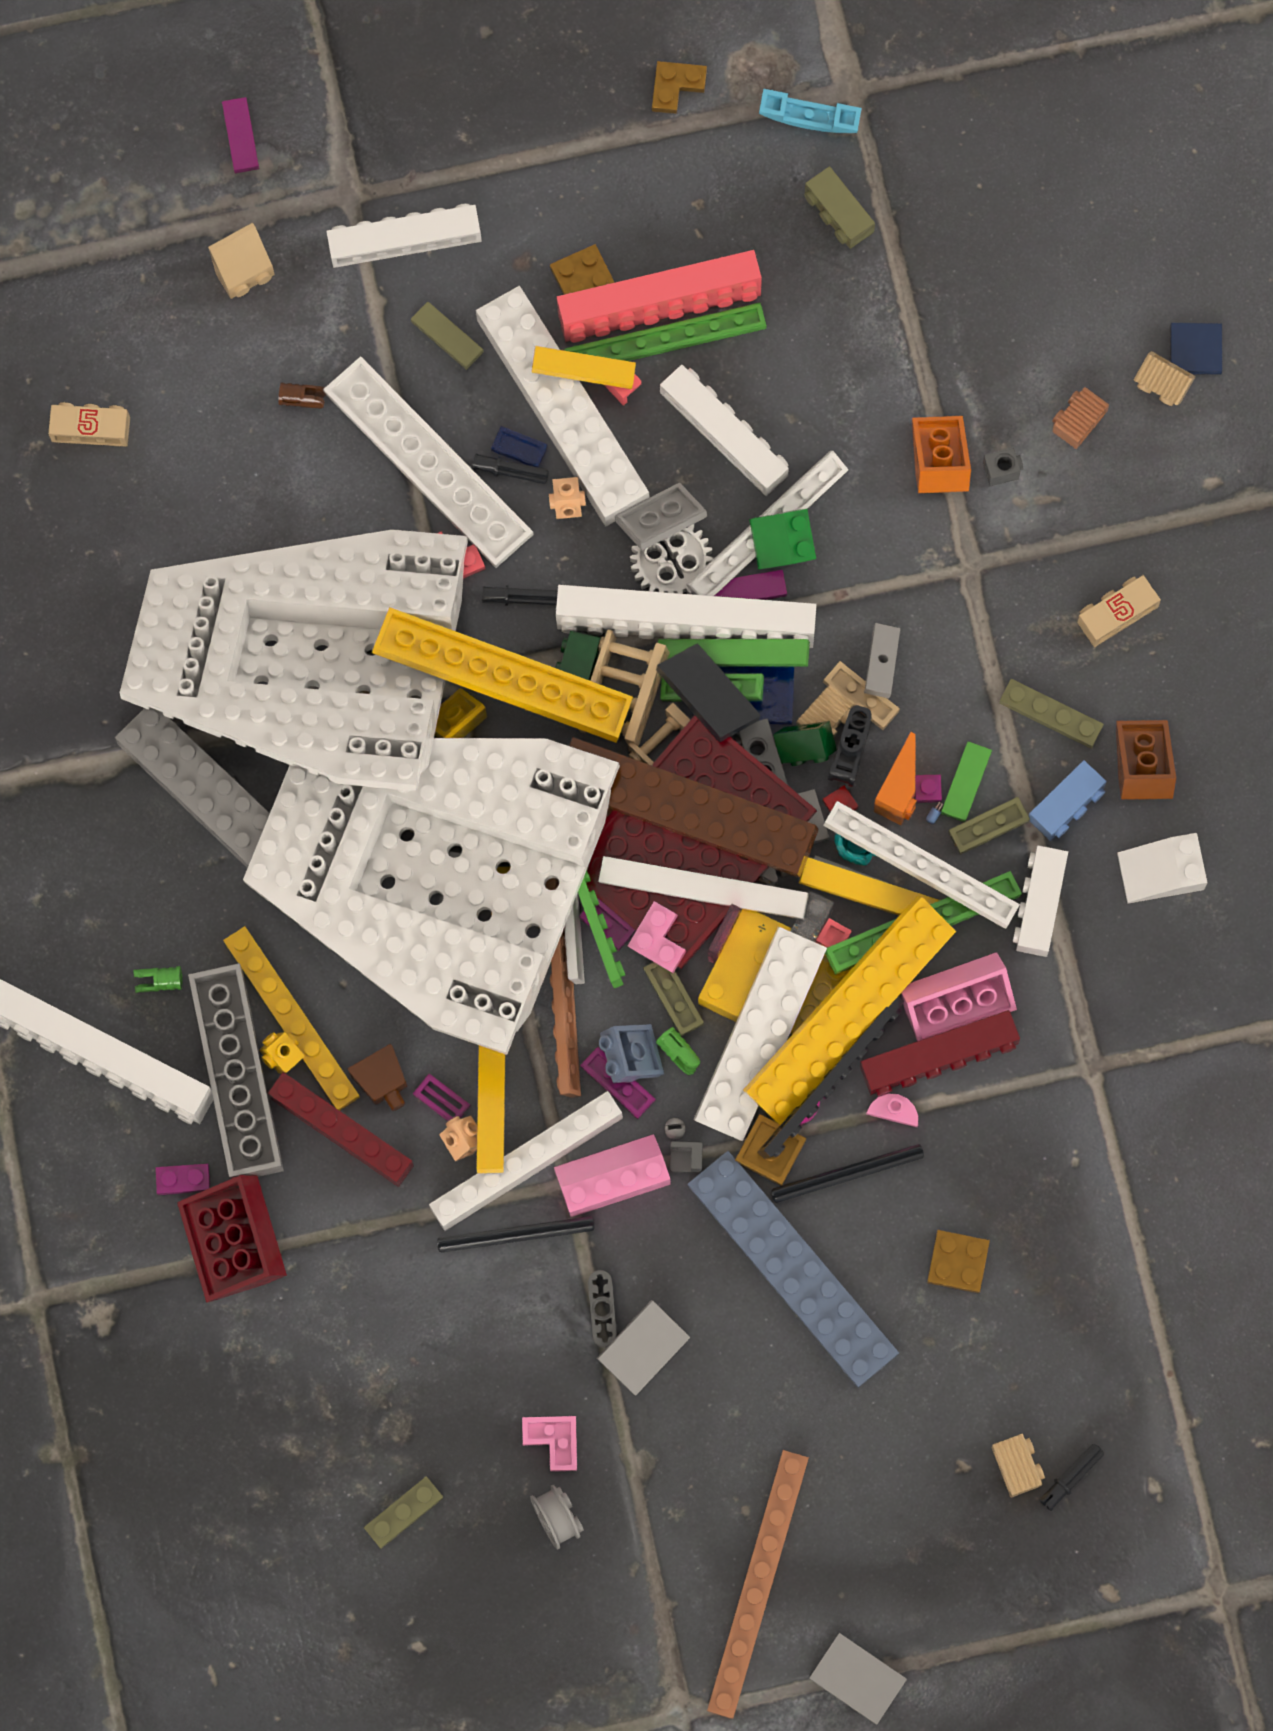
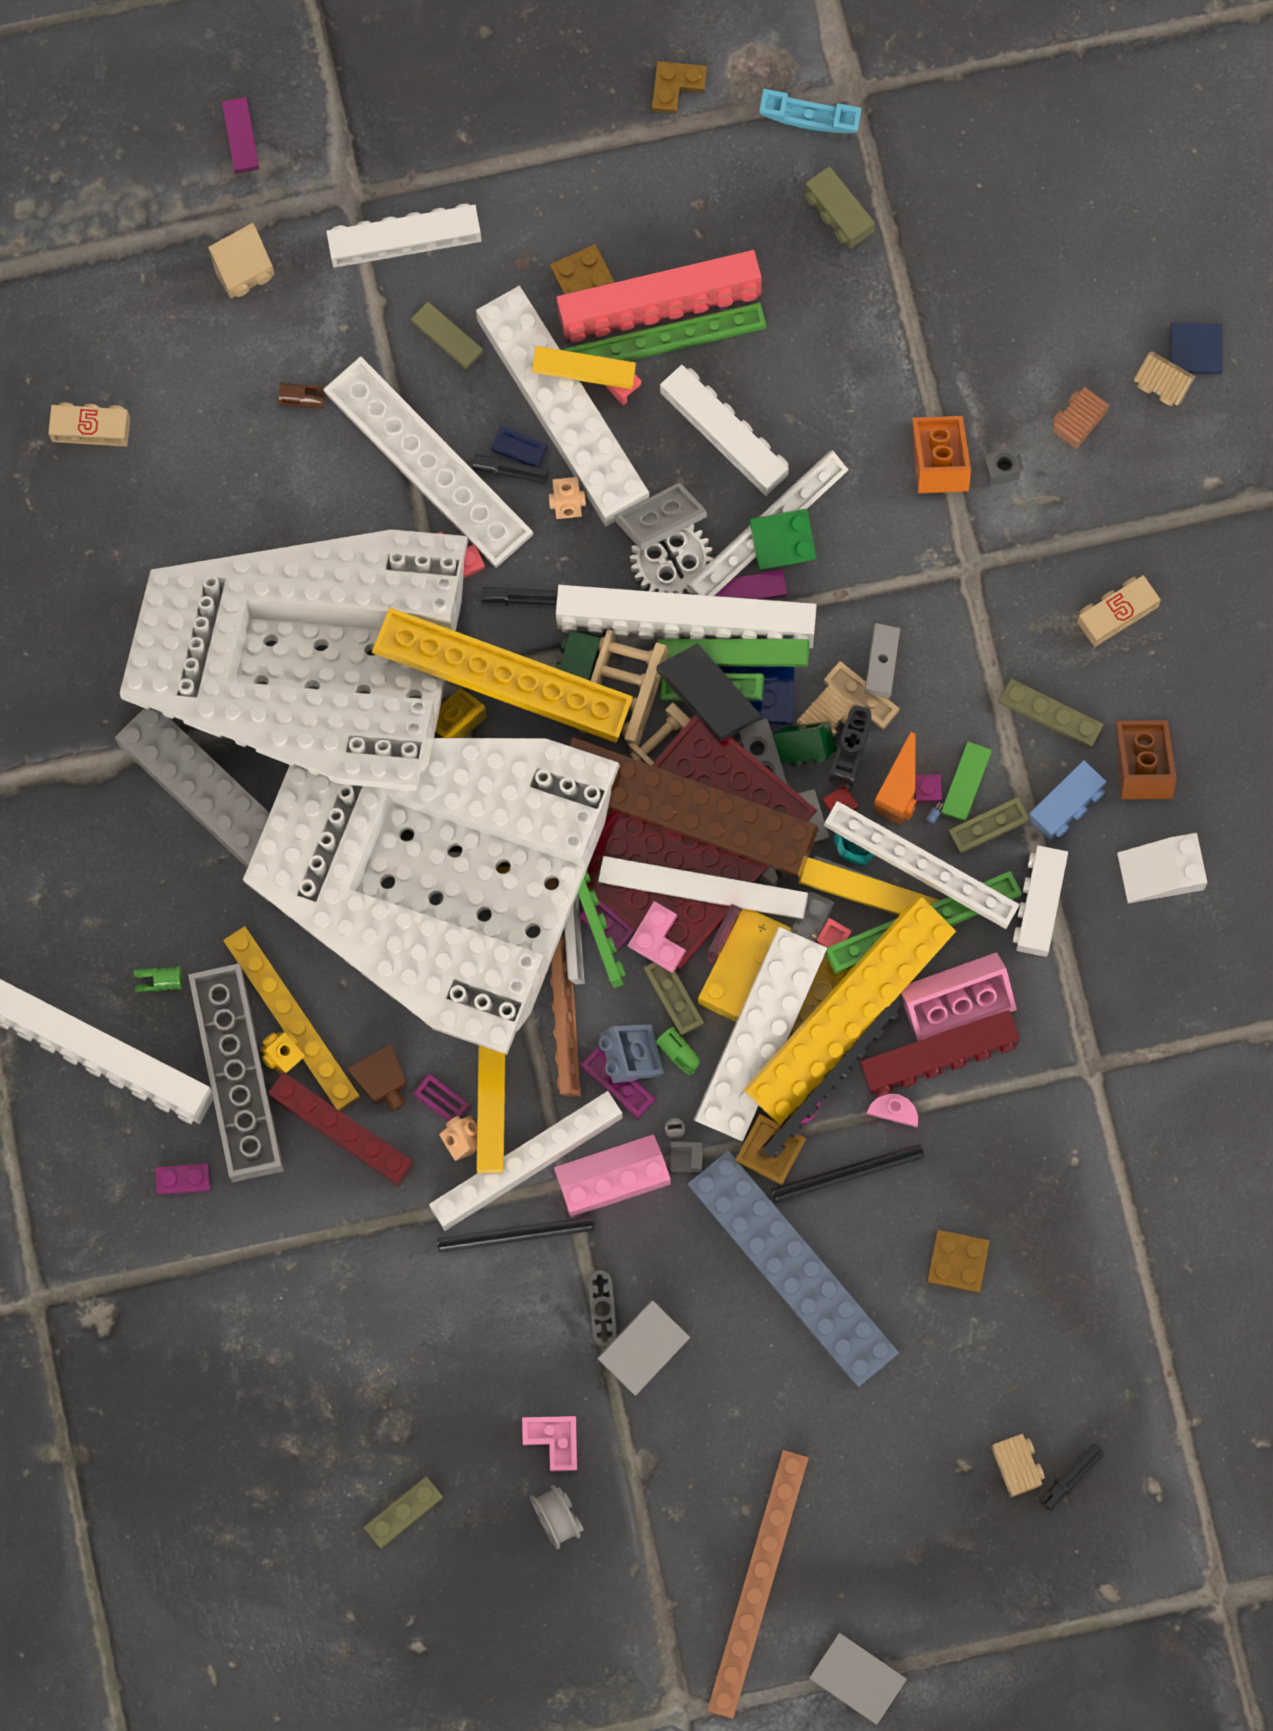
dark red slope [177,1175,287,1302] -> none

